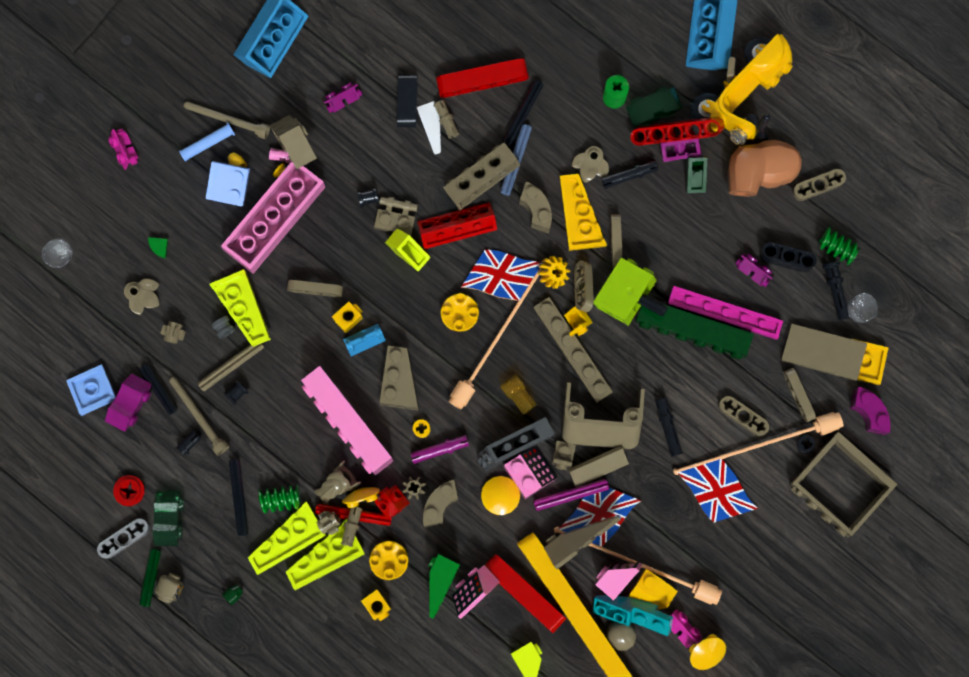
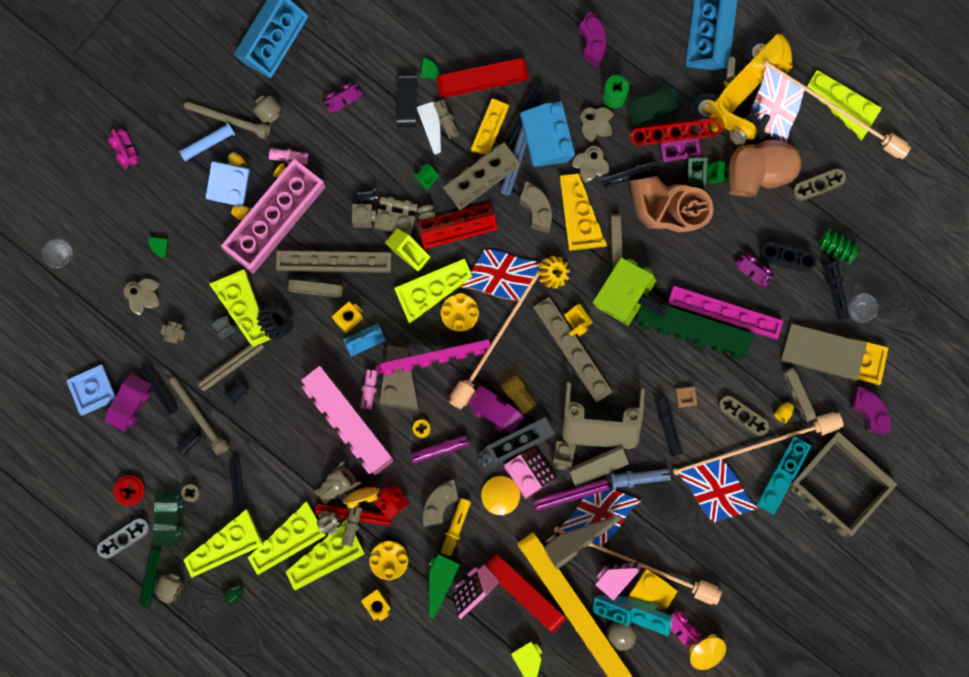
green piece [258,484,300,514] -> none
dark tan wedge [269,115,317,169] -> none
dark tan gear [402,476,426,500] -> none
dark tan beam [574,260,594,312] -> none
none -> dark tan bush [181,484,200,502]
none -> neon yellow wing [184,509,263,578]
none -> yellow hose [231,205,252,221]
none -> dark tan head [253,95,282,124]
none -> black tyre [257,302,294,340]
none -> dark tan plate [276,251,391,273]
none -> dark tan brick [352,204,376,228]
none -> bright pink pin [360,370,377,410]
none -> dark pink plate [376,340,491,376]
none -> neon yellow wing [394,259,472,324]
none -> green tile [413,163,439,190]
none -> dark tan bush [417,205,435,220]
none -> green tile [421,58,439,80]
none -> yellow axle [441,498,471,556]
none -> magenta brick [467,386,524,435]
none -> yellow plate [471,99,509,156]
none -> dark azure slope [520,102,575,167]
none -> magenta brick [578,11,606,68]
none -> dark tan plate [580,107,614,142]
none -> sand blue pin [610,468,670,490]
none -> nougat piece [629,176,714,233]
none -> medium nougat tile [675,386,697,408]
none -> green tile [706,161,728,184]
none -> flag [750,60,911,159]
none -> teal slope [756,436,811,515]
none -> yellow hose [774,402,794,423]
none -> neon yellow wing [807,70,881,141]

